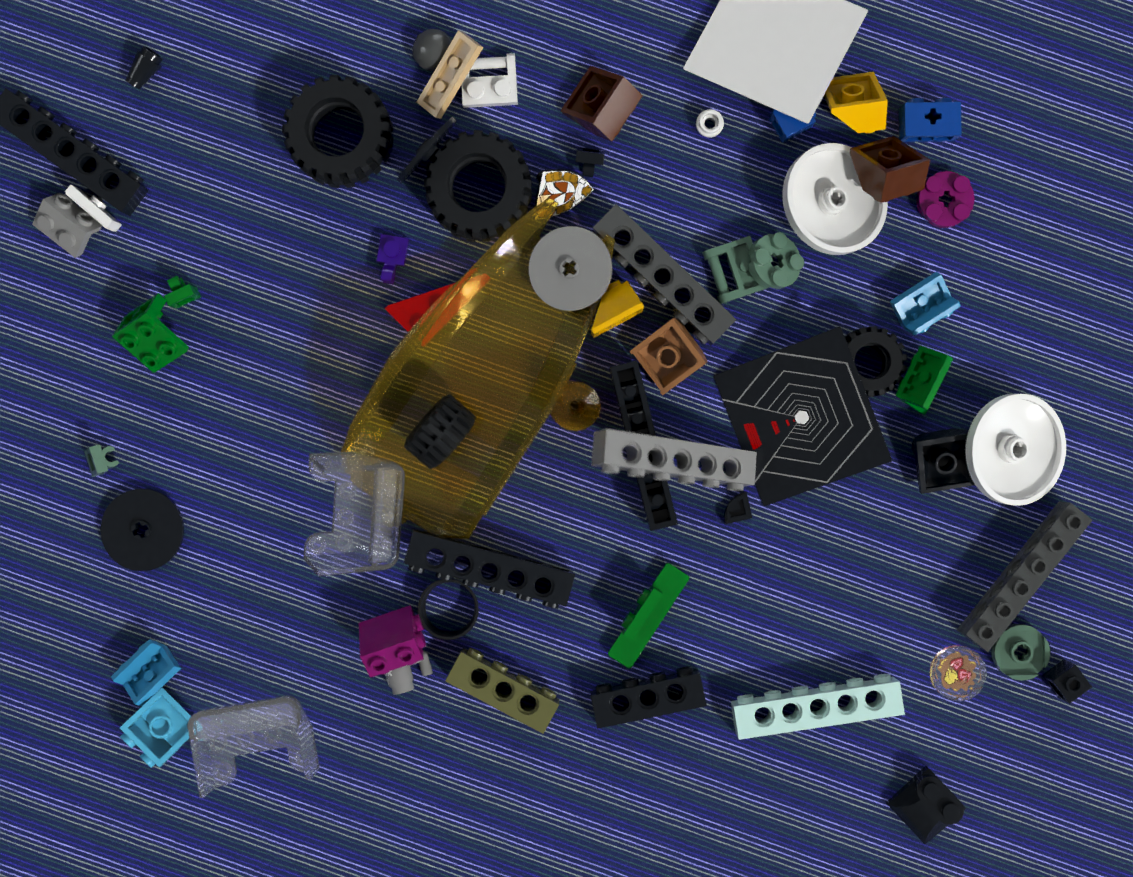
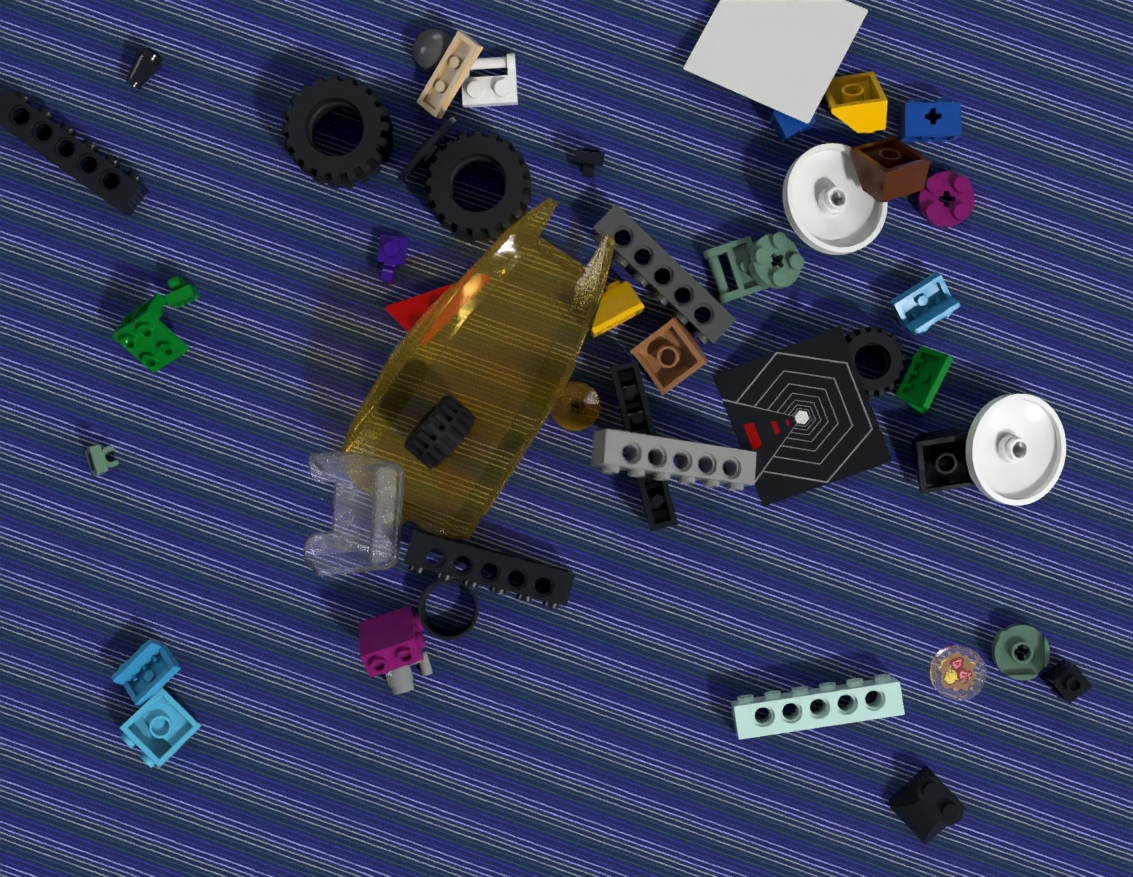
light grey bracket [32,193,102,258] -> none
white plate [65,185,122,232] -> none
black piece [101,489,184,571] -> none
clear windscreen [188,696,320,798] -> none
olive brick [445,647,560,734] -> none
light grey piece [529,226,612,311] -> none
shield [532,169,594,220] -> none
reddish brown slope [561,65,643,142] -> none
black brick [590,666,707,729] -> none
green bracket [608,563,689,669] -> none
white plate [696,109,724,138] -> none
black tile [724,491,752,524] -> none
dark grey brick [957,501,1093,652] -> none

